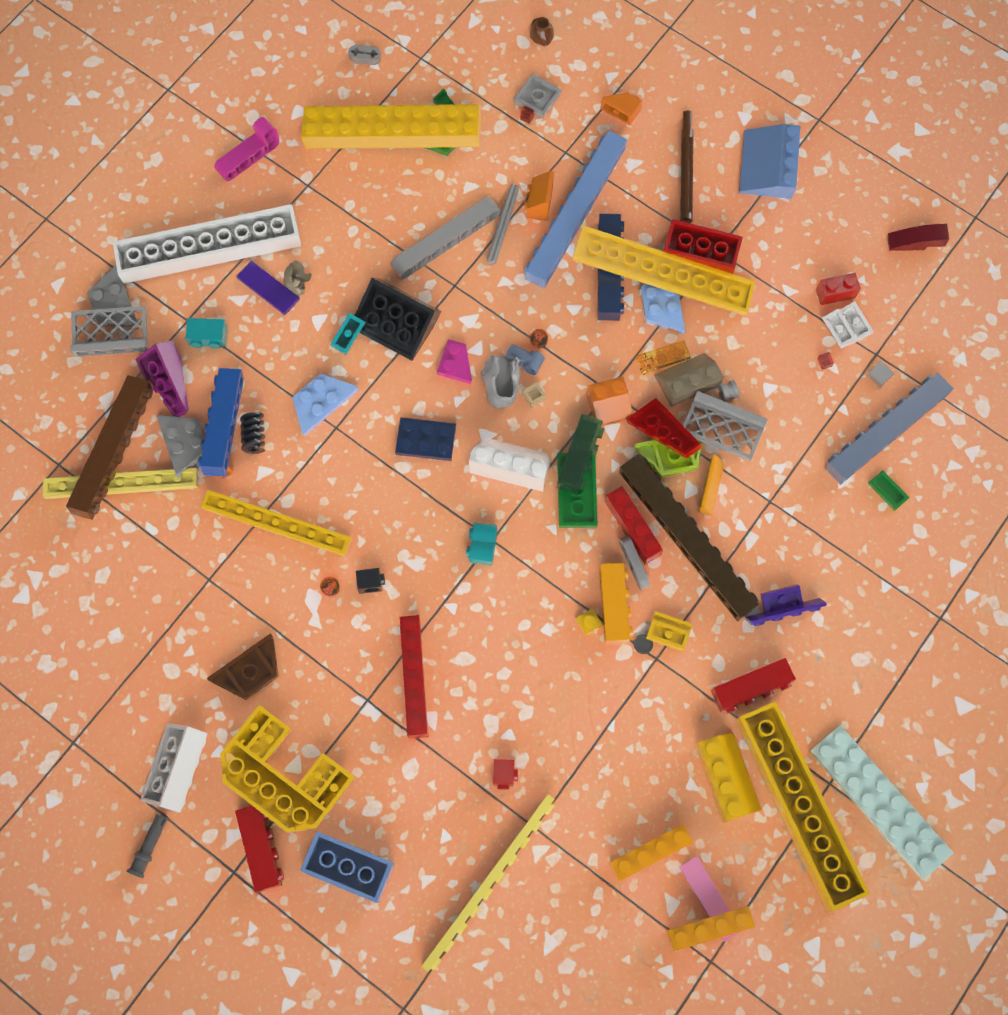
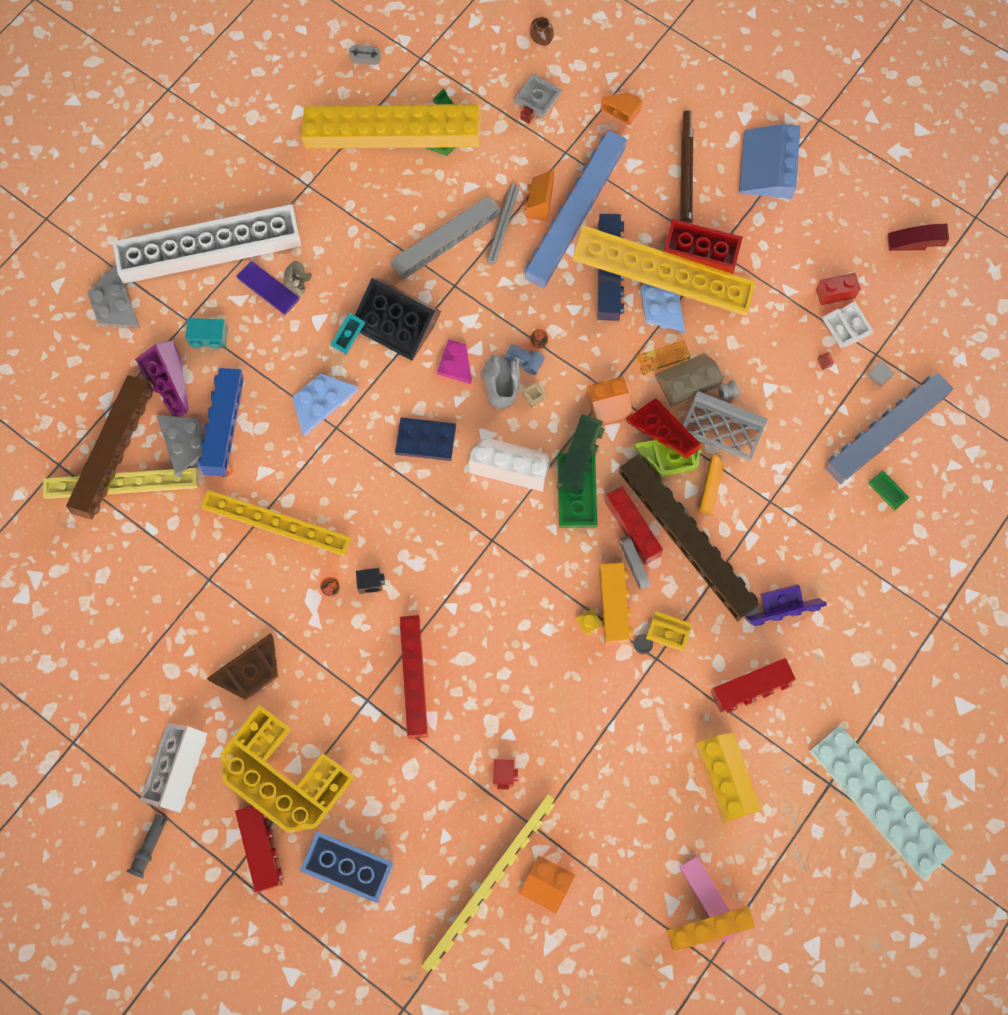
light grey fence [70,306,150,357] -> none
dark pink beam [214,117,279,181] -> none
black piece [240,412,265,454] -> none
teal brick [466,522,498,566] -> none
light orange brick [609,823,693,882] -> none
yellow brick [736,701,870,912] -> none
none -> orange slope [519,855,575,914]

